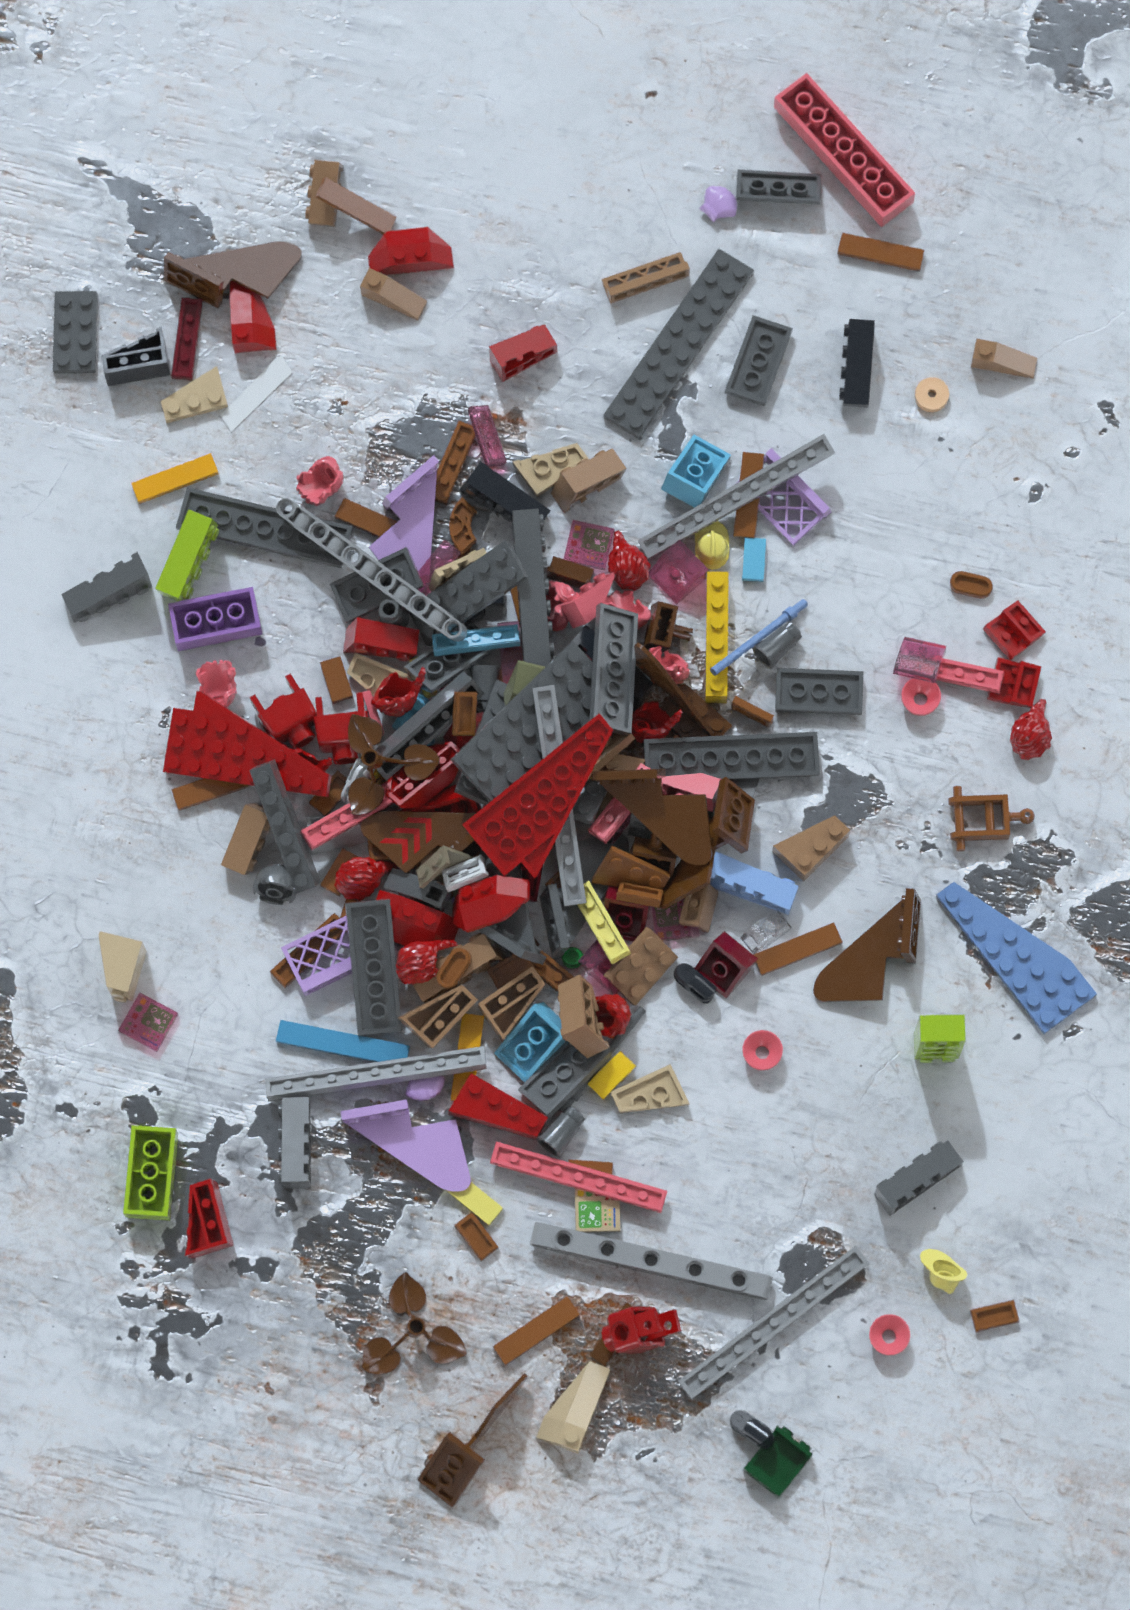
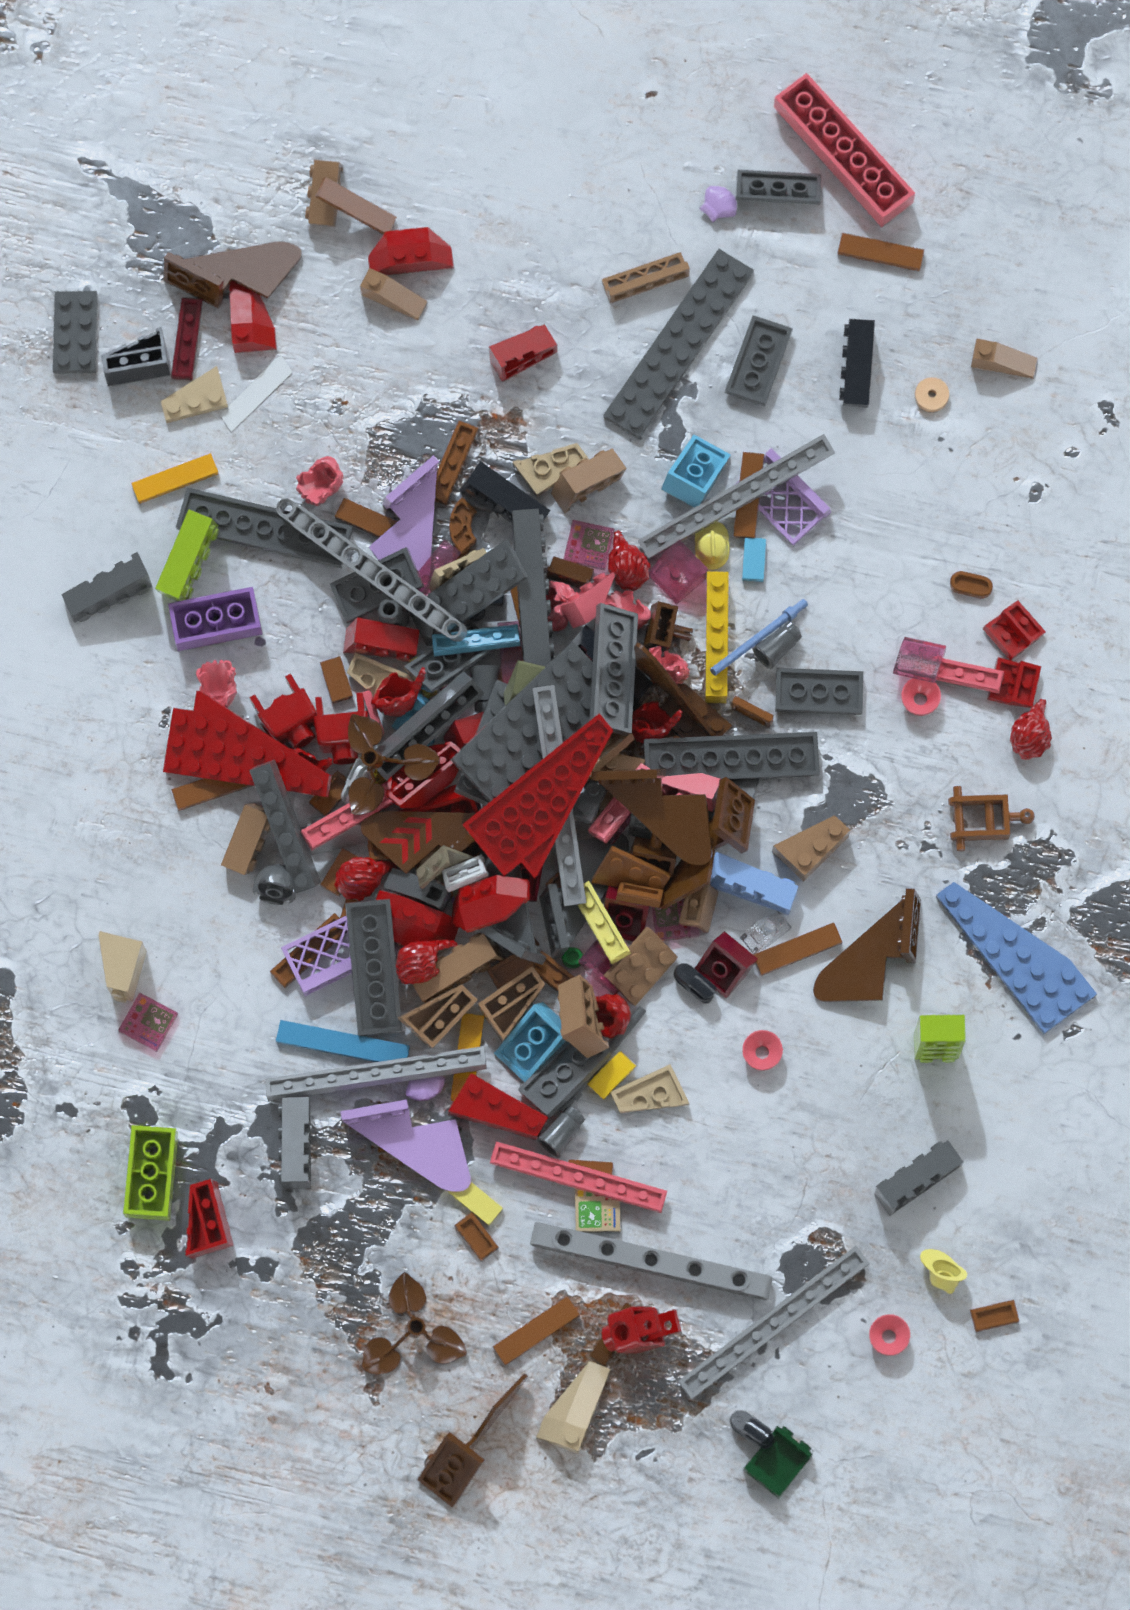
dark orange tile [436,948,472,989] -> none
dark orange tile [452,691,477,736] -> none
clear pink tile [467,405,507,467] -> none

